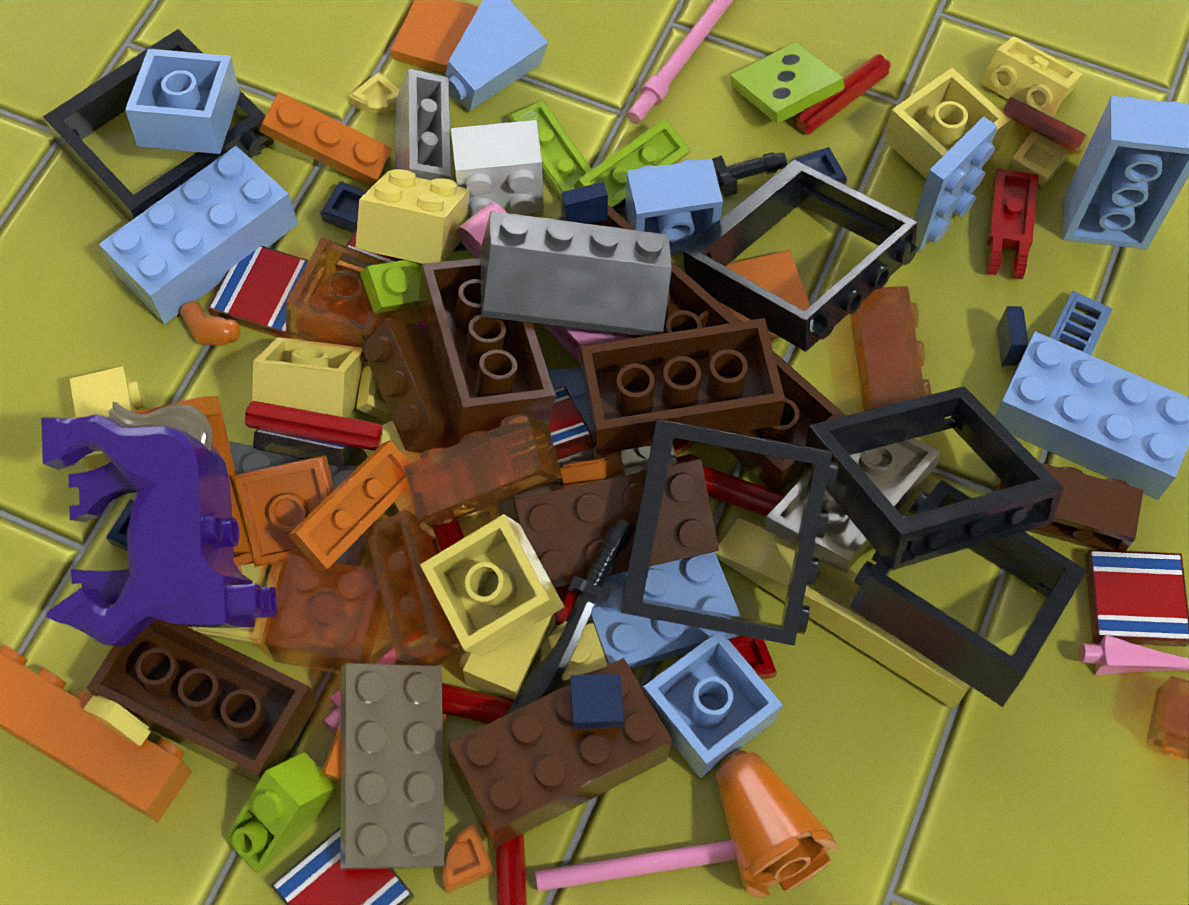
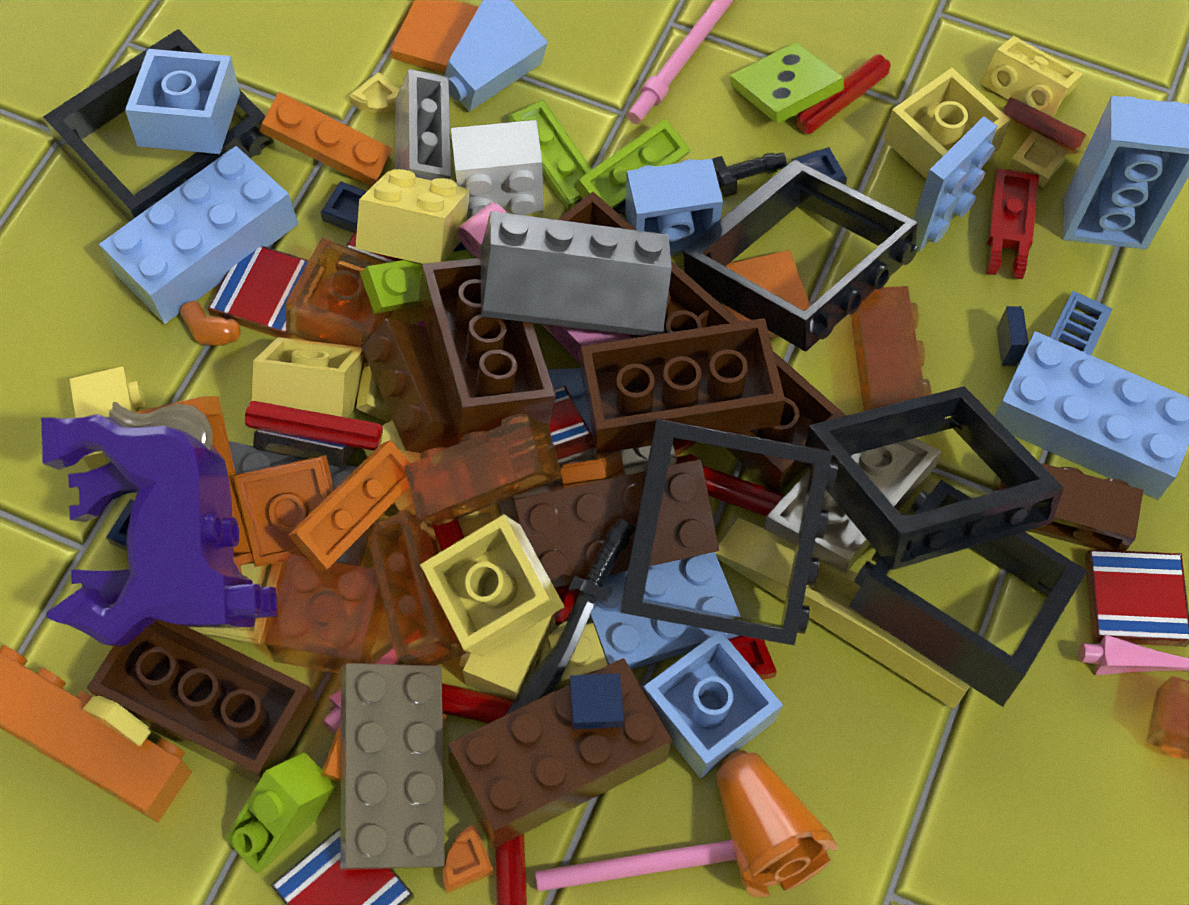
dark blue tile [561,182,608,224] -> none

